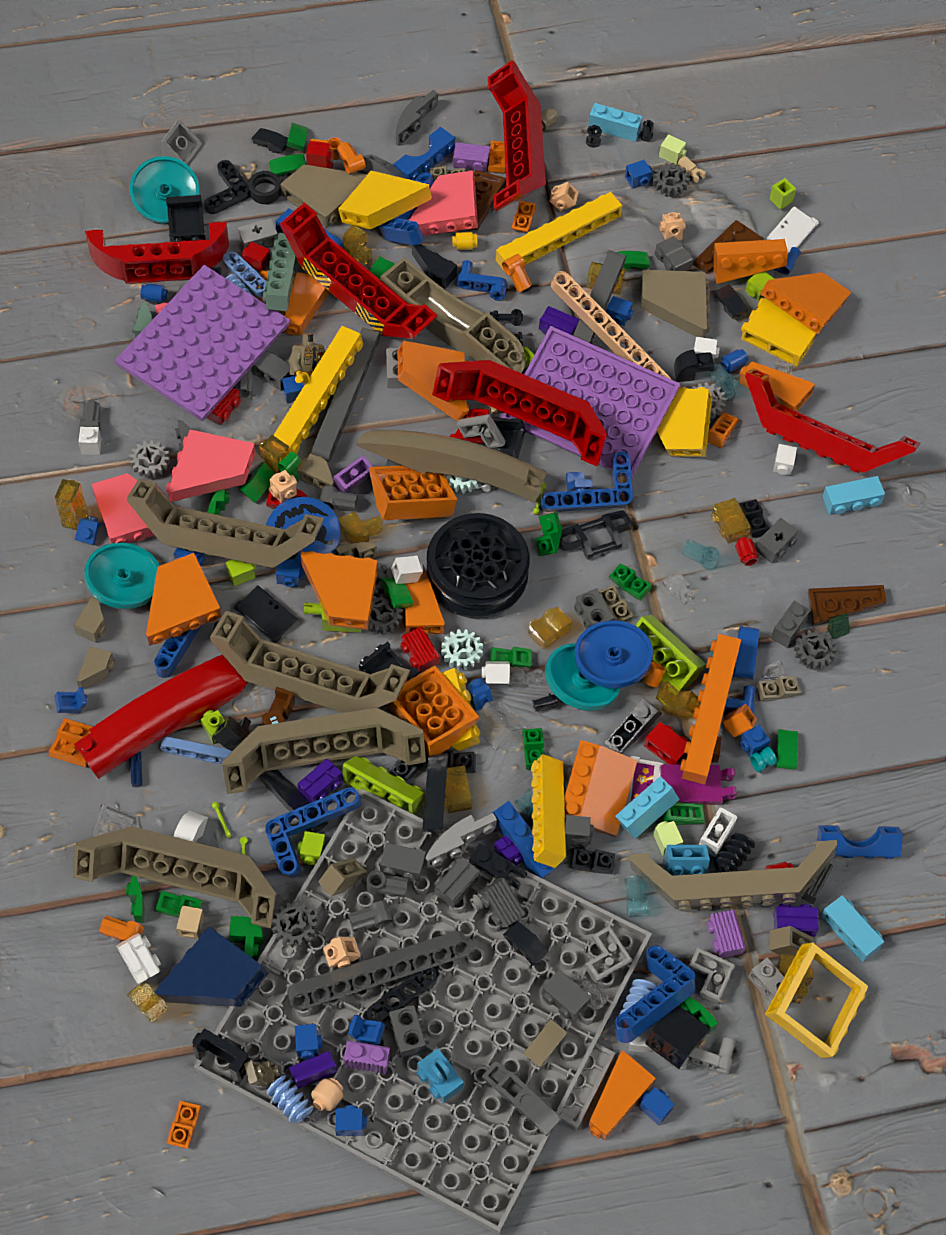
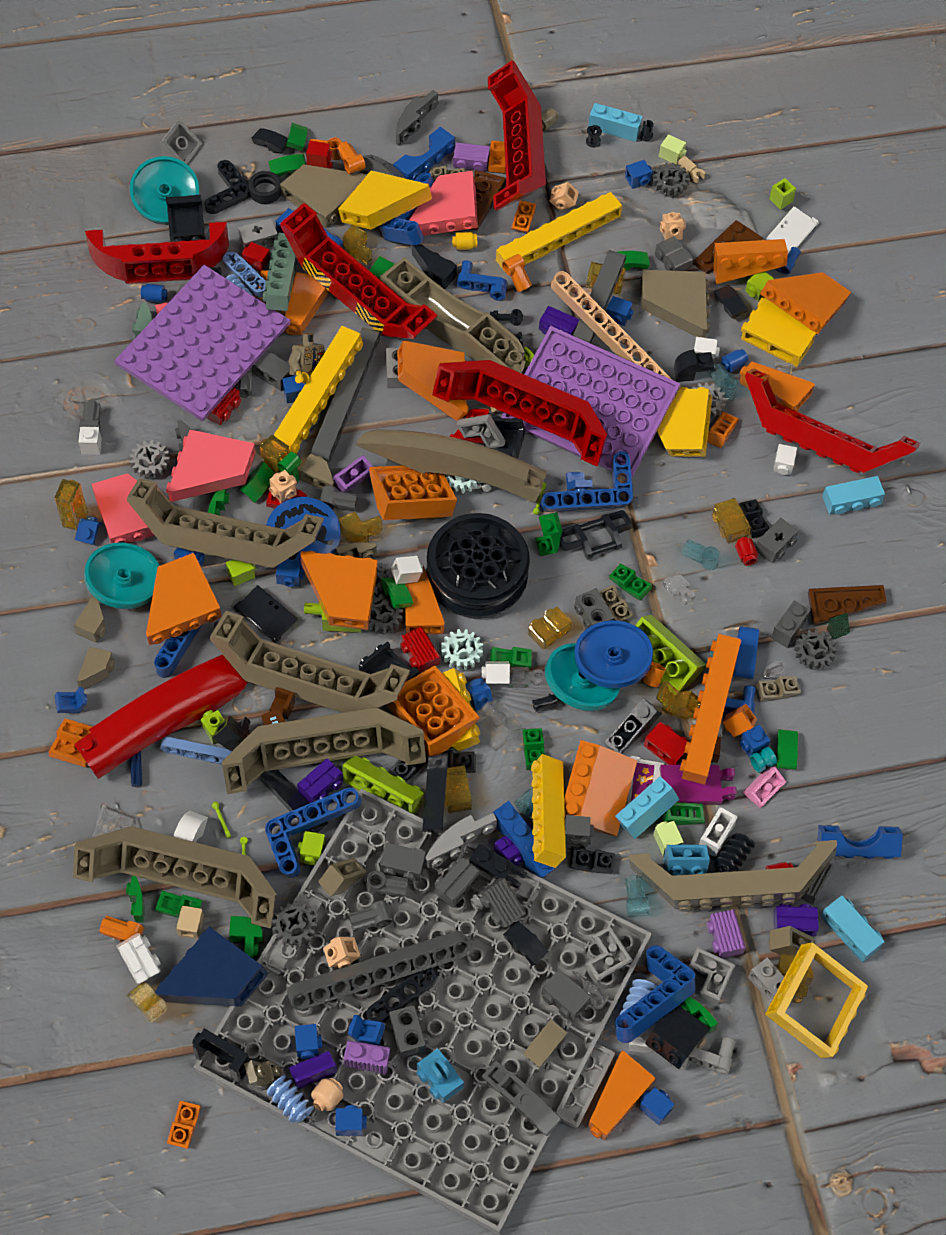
none -> bright pink slope [743,767,786,808]

